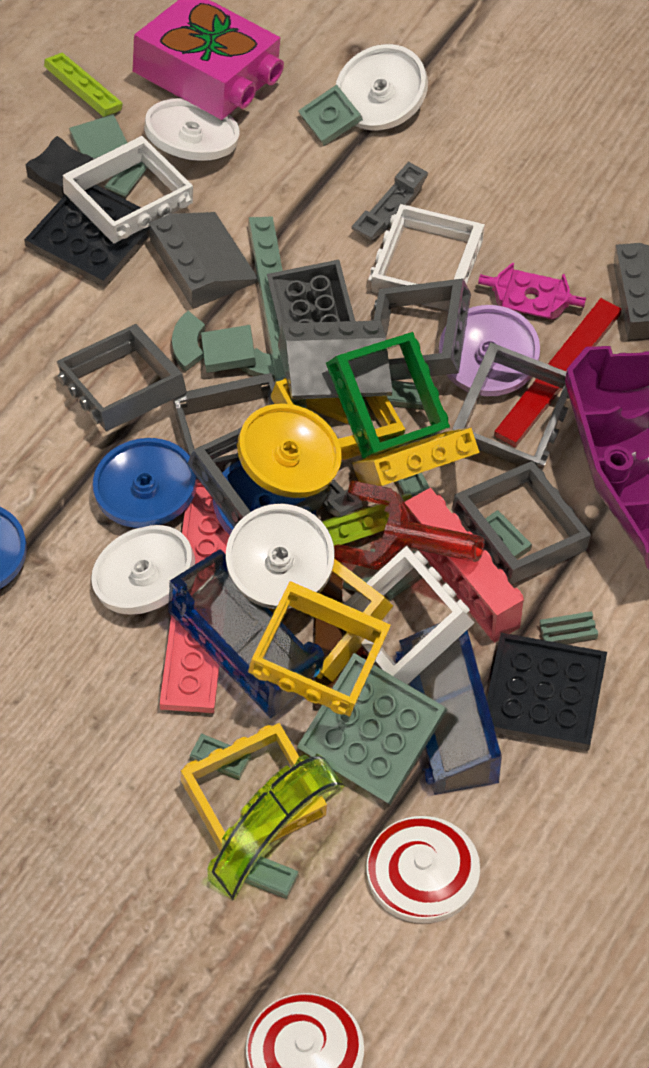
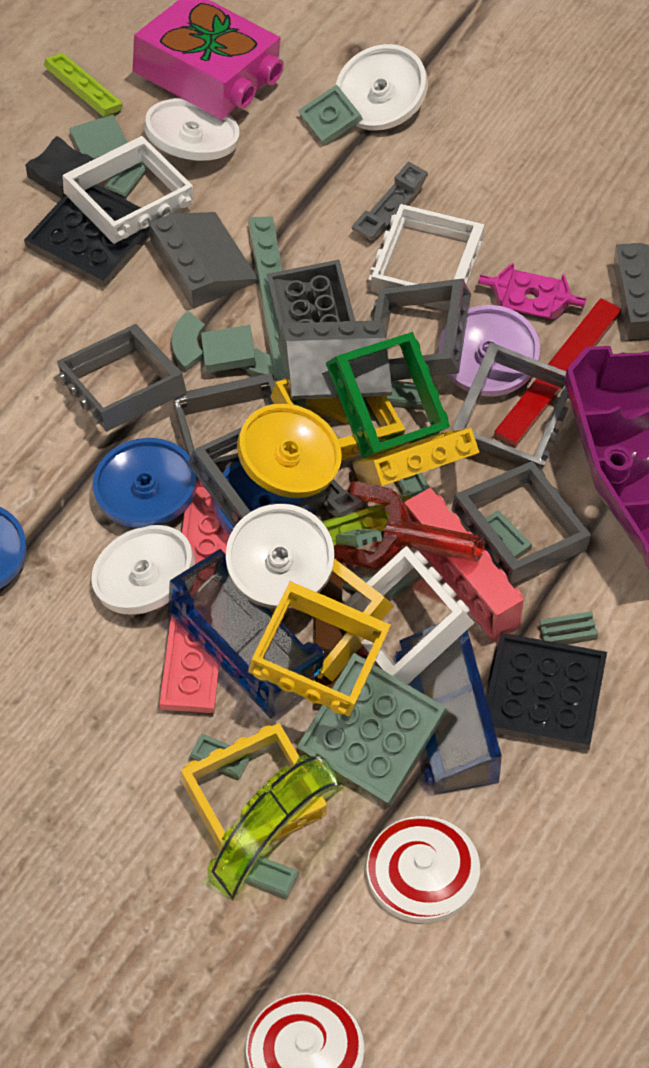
none -> sand green tile [336,529,382,547]

